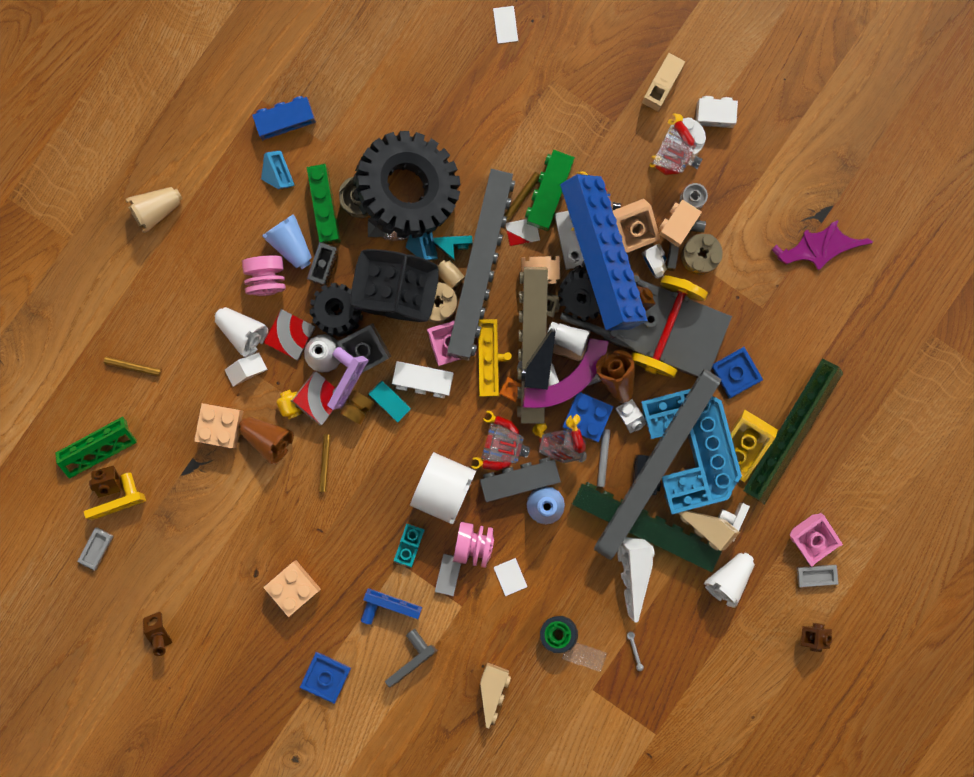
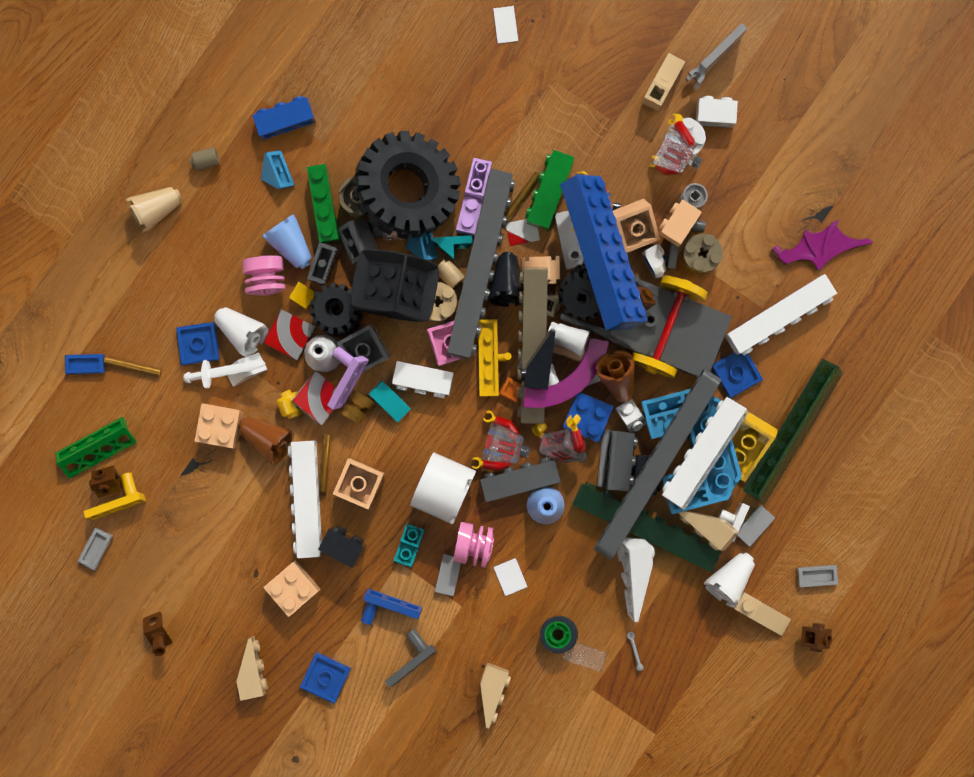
bright pink slope [790,513,843,567] -> none
none -> blue tile [65,354,105,374]
none -> blue tile [176,322,220,366]
none -> white sword [183,360,266,389]
none -> dark tan brick [190,147,220,171]
none -> tan slope [236,636,268,701]
none -> white brick [288,441,323,558]
none -> yellow slope [289,282,315,309]
none -> black brick [318,526,367,568]
none -> light nougat brick [333,458,385,509]
none -> dark grey brick [338,218,378,264]
none -> lavender slope [456,158,492,237]
none -> black cone [488,252,523,307]
none -> dark grey slope [605,431,637,491]
none -> white brick [662,397,749,510]
none -> light grey tile [685,23,747,90]
none -> white brick [725,274,837,356]
none -> tan slope [734,592,791,636]
none -> light grey tile [737,505,775,546]

